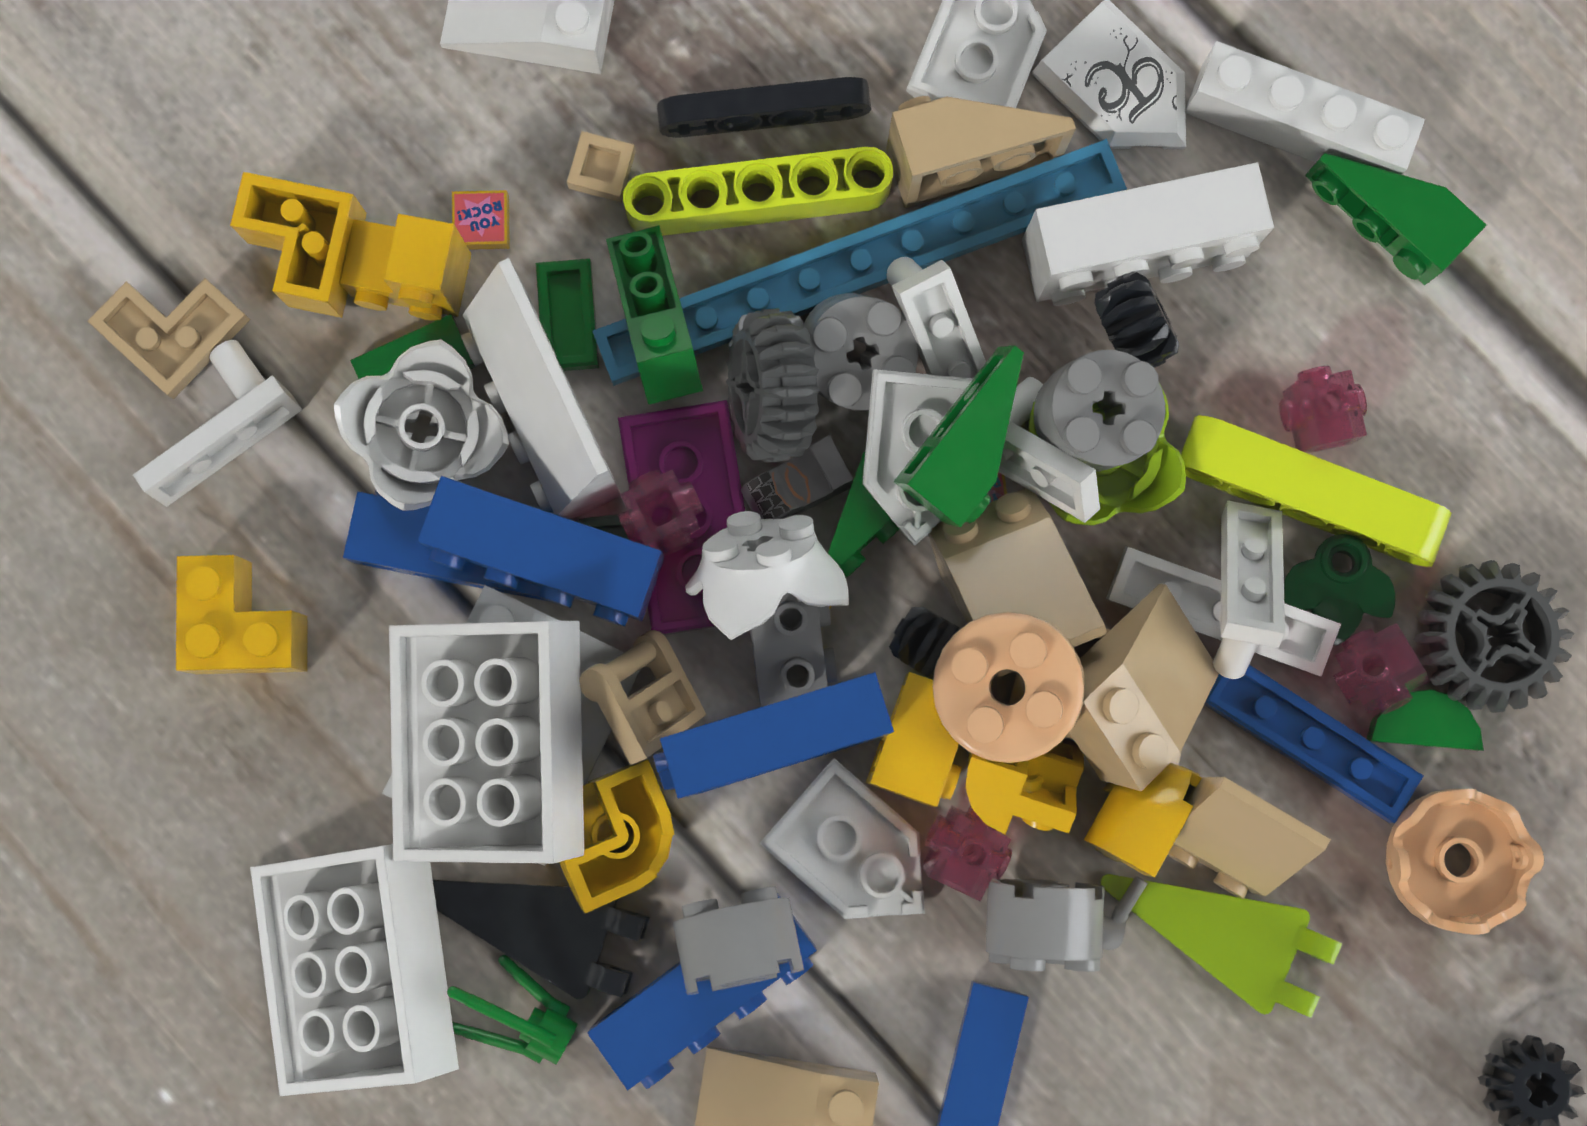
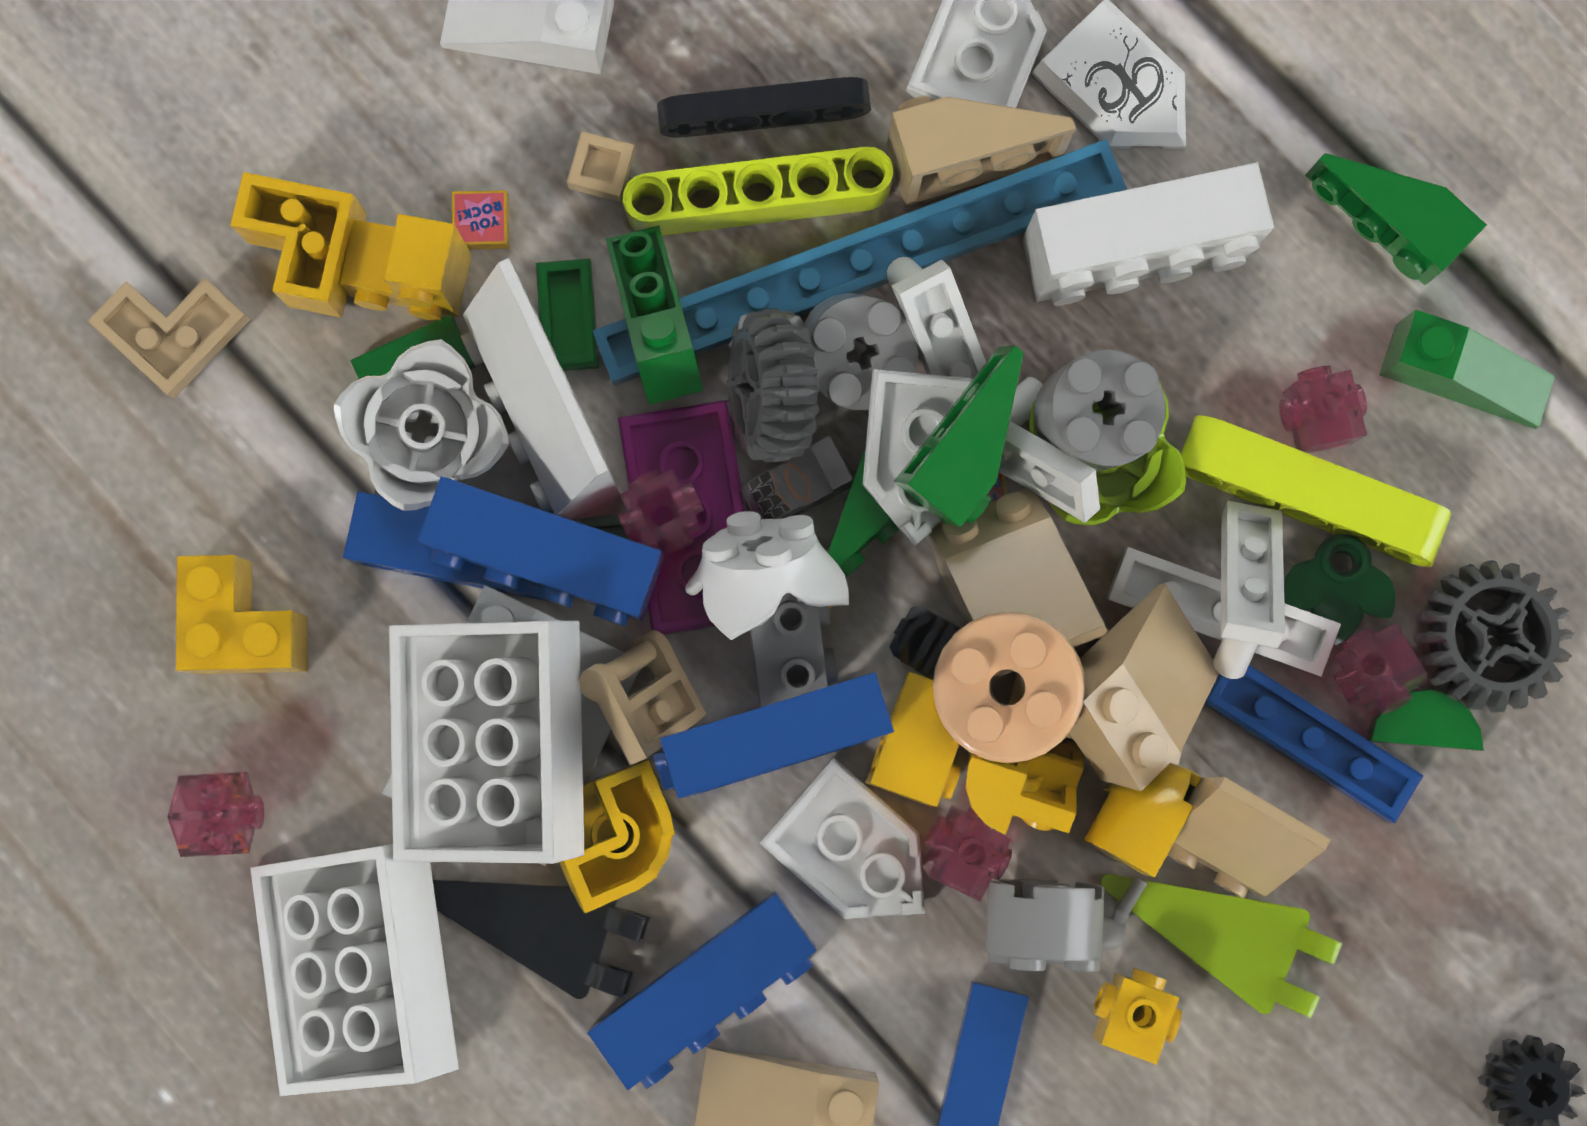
white piece [133,340,303,507] -> none
green plant [447,955,578,1065] -> none
light grey brick [673,886,804,995] -> none
black gear [1094,272,1179,368] -> none
white brick [1186,41,1425,175] -> none
light nougat plate [1386,789,1544,935] -> none
none -> clear pink brick [167,772,264,857]
none -> yellow brick [1092,968,1182,1065]
none -> green slope [1379,310,1555,429]

